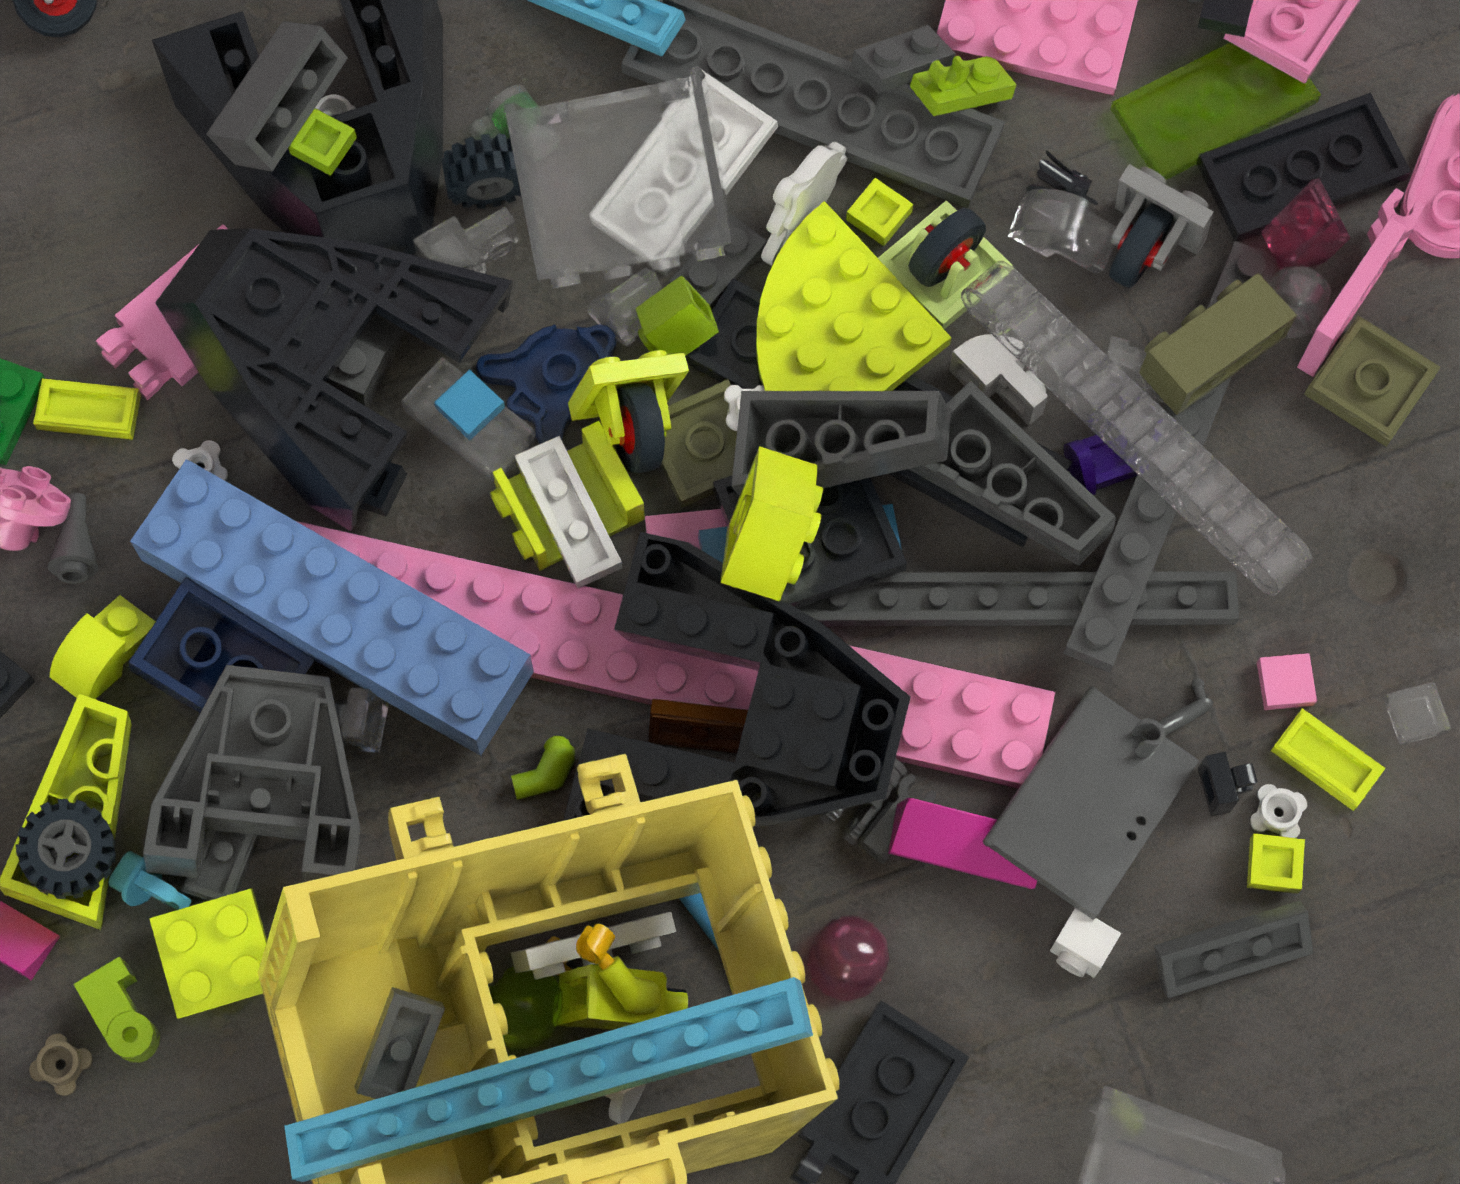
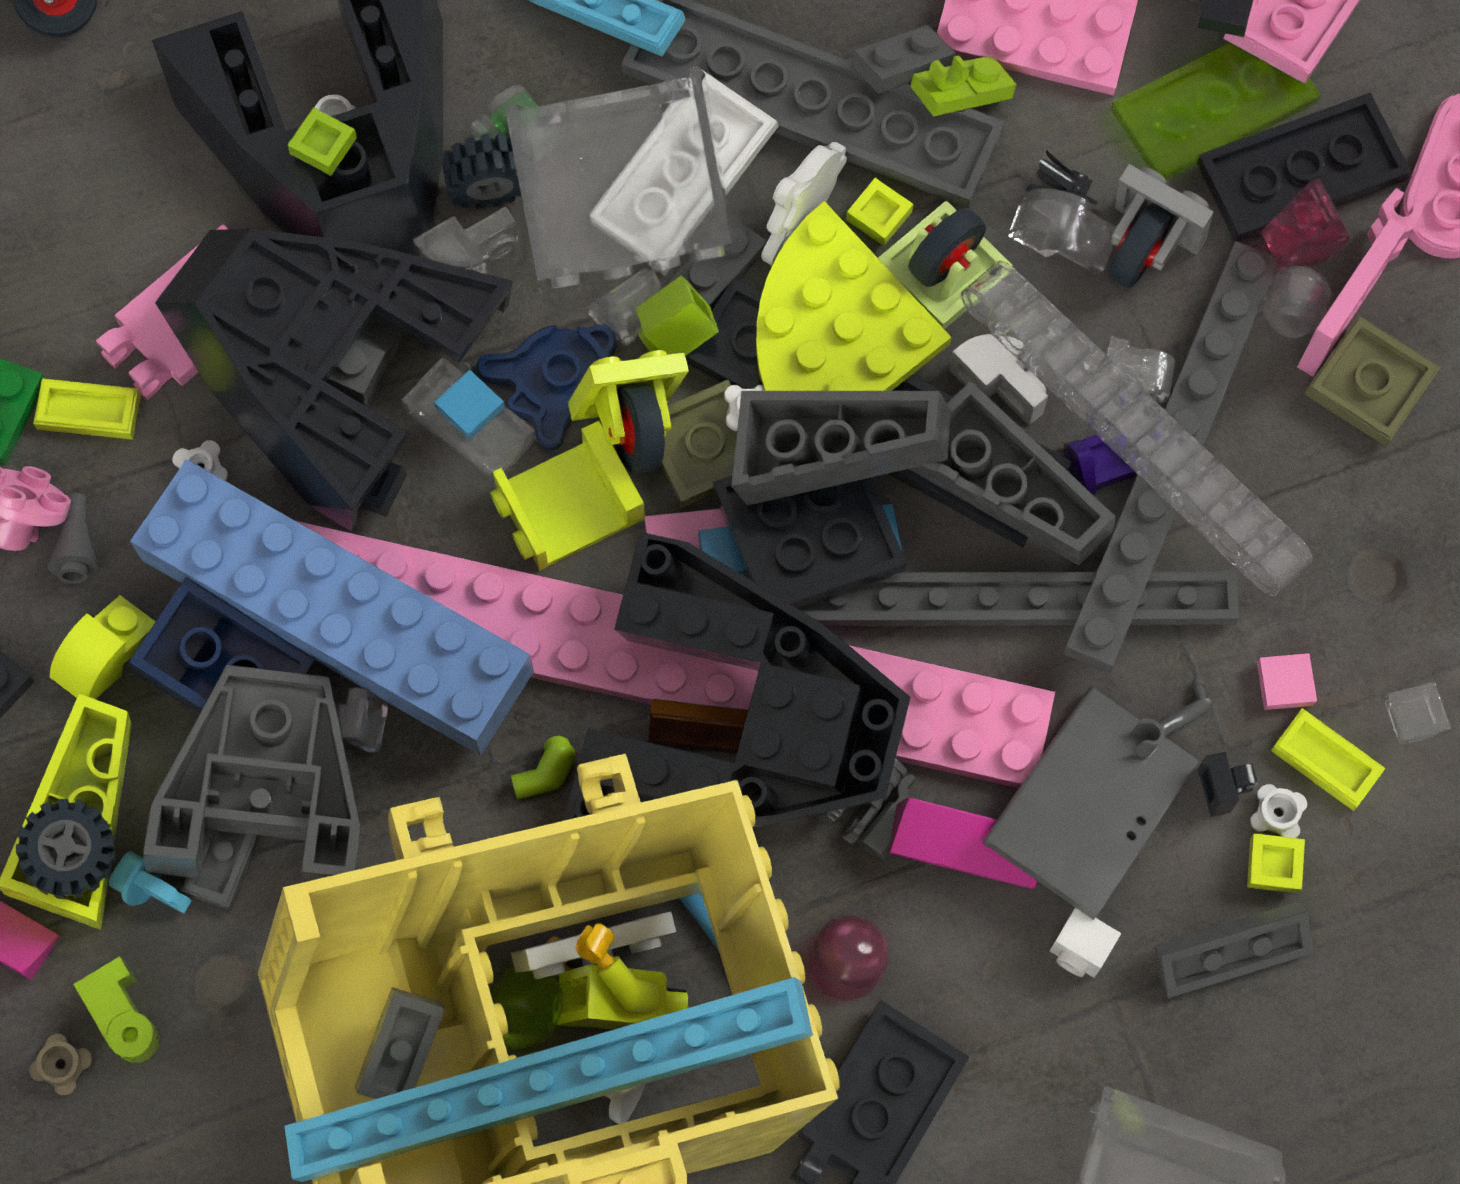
neon yellow plate [149,888,267,1019] -> none
dark grey brick [206,21,348,172] -> none
white plate [514,436,623,589] -> none
neon yellow brick [721,446,823,601] -> none
olive brick [1139,273,1297,415] -> none

